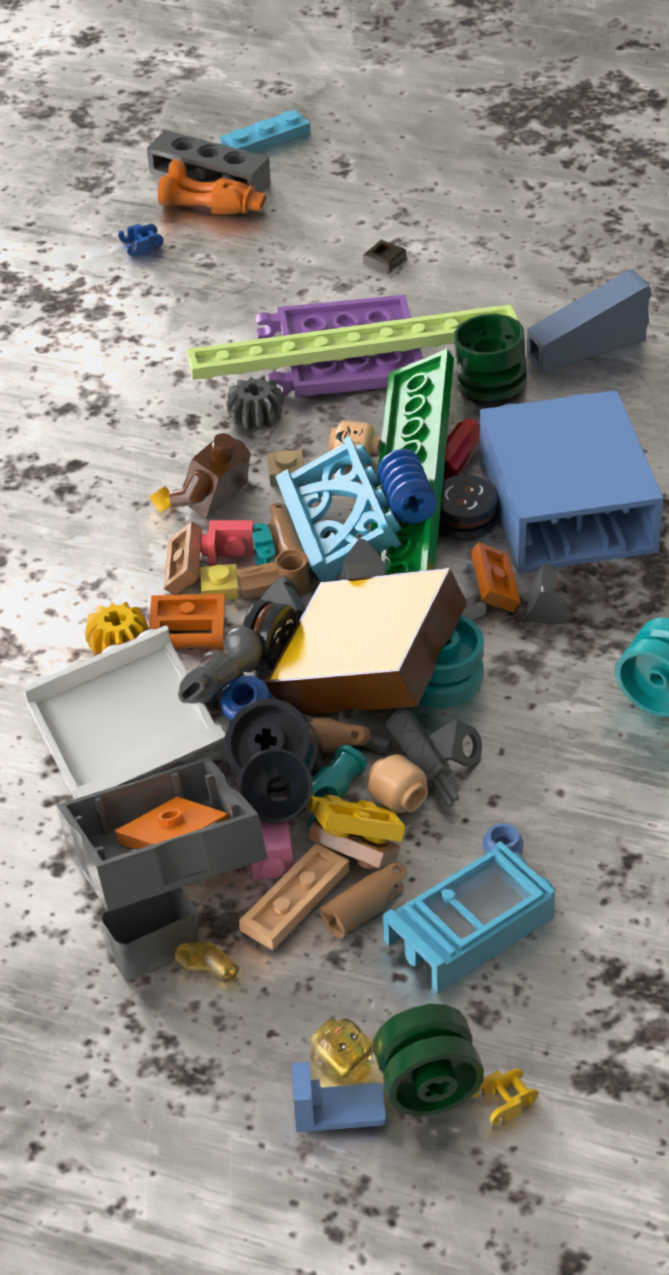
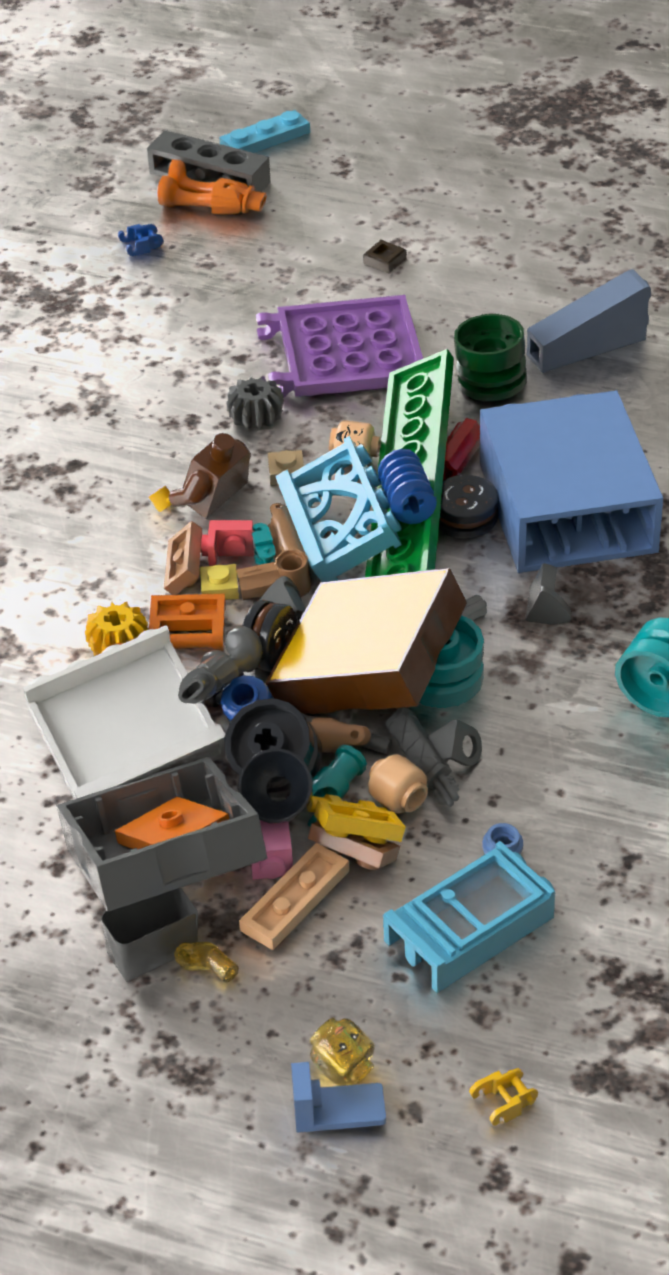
yellowish green plate [187,304,518,380] -> none
medium nougat piece [320,862,407,939] -> none
dark grey tile [341,538,387,580] -> none
dark green wheel [373,1004,484,1116] -> none
orange plate [471,542,520,612] -> none

